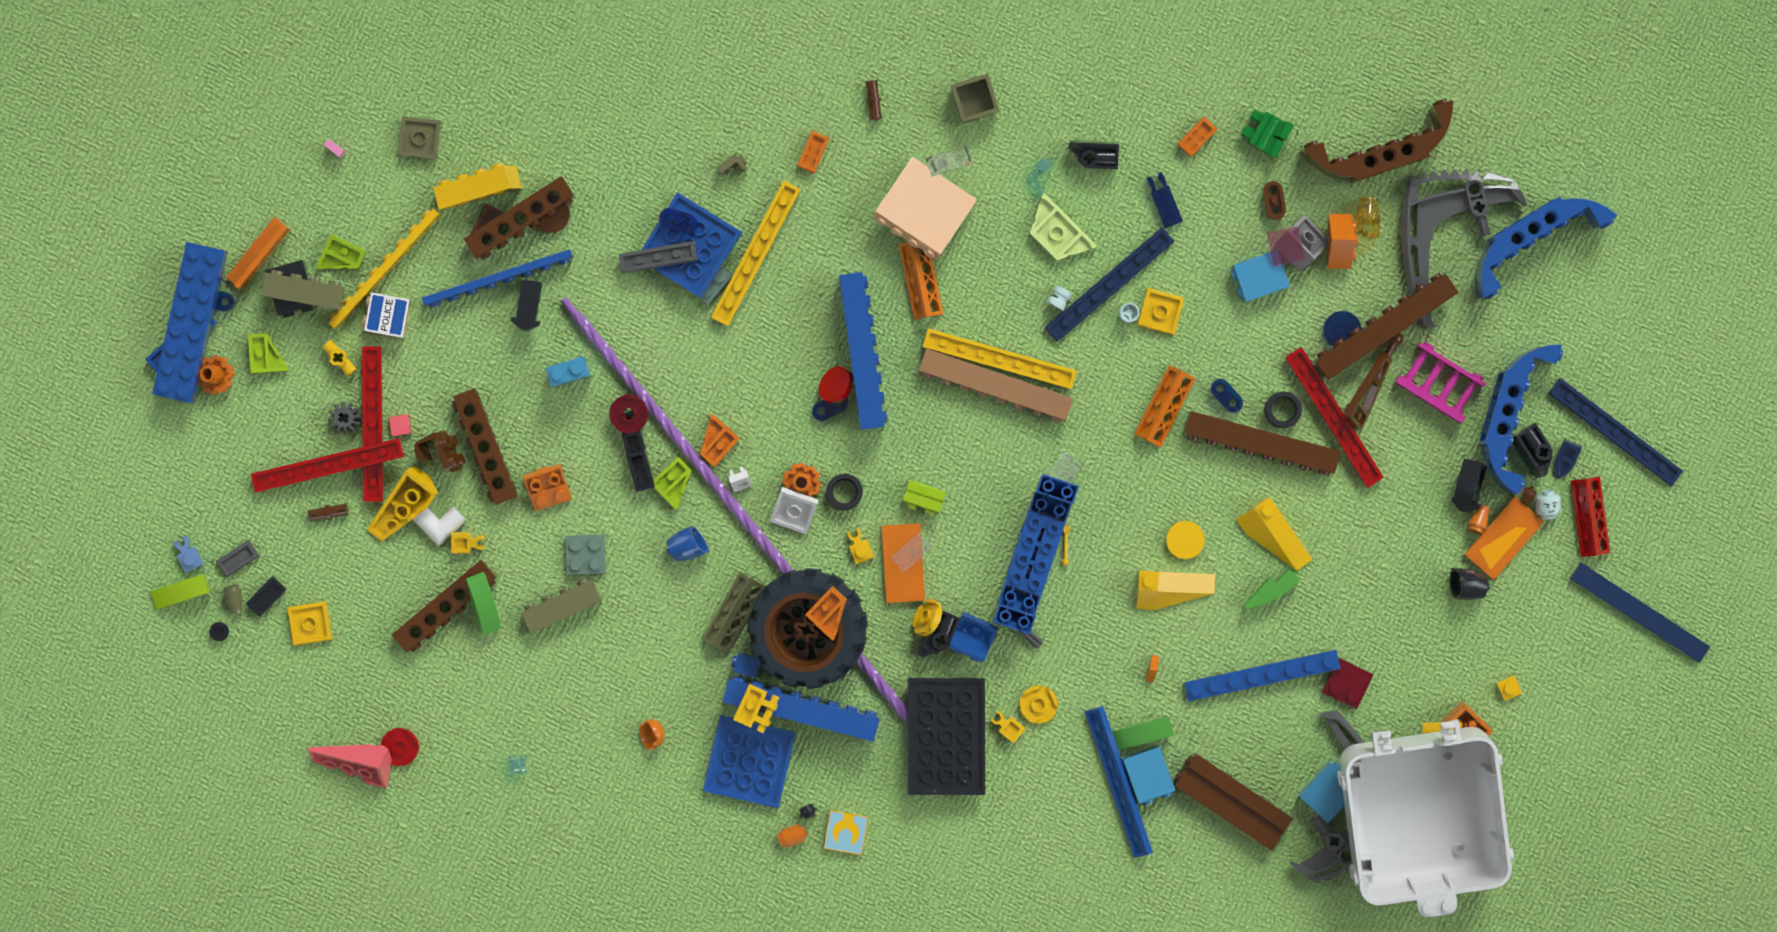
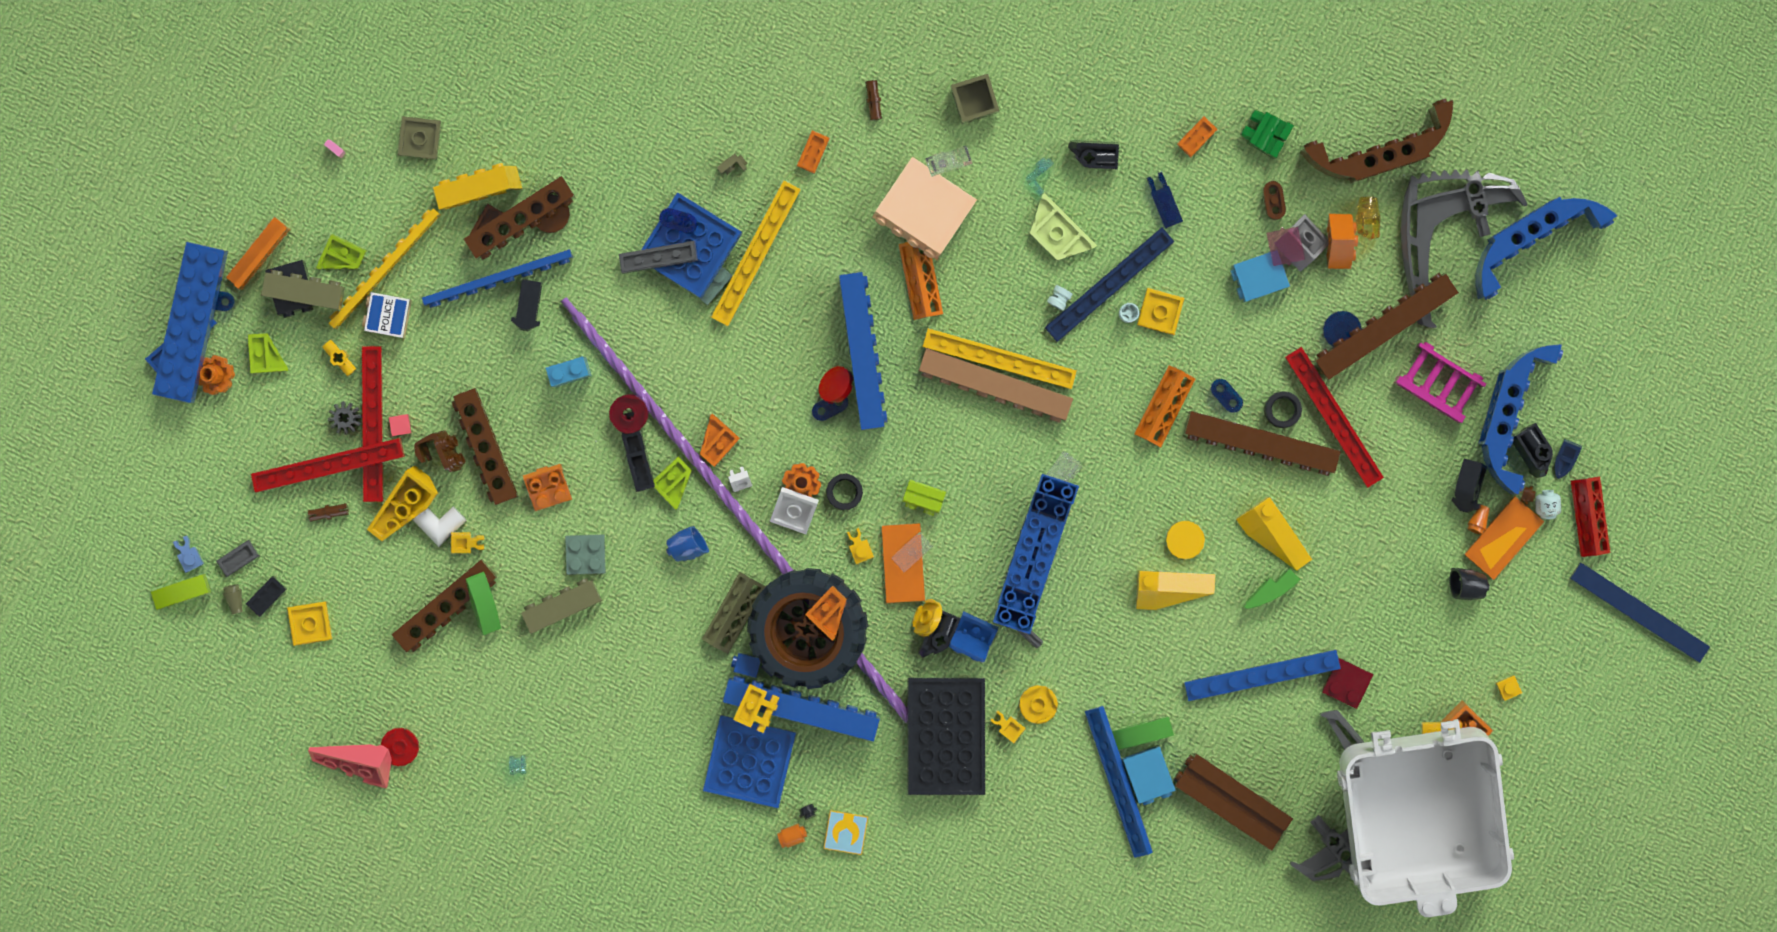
black plate [209,622,229,641] -> none
orange hair [639,719,665,750] -> none
yellow hinge [1061,525,1070,566] -> none
orange tile [1146,655,1159,683] -> none
dark azure brick [1298,761,1345,823] -> none
reddish brown plate [1344,333,1403,431] -> none
dark blue tile [1548,378,1683,486] -> none

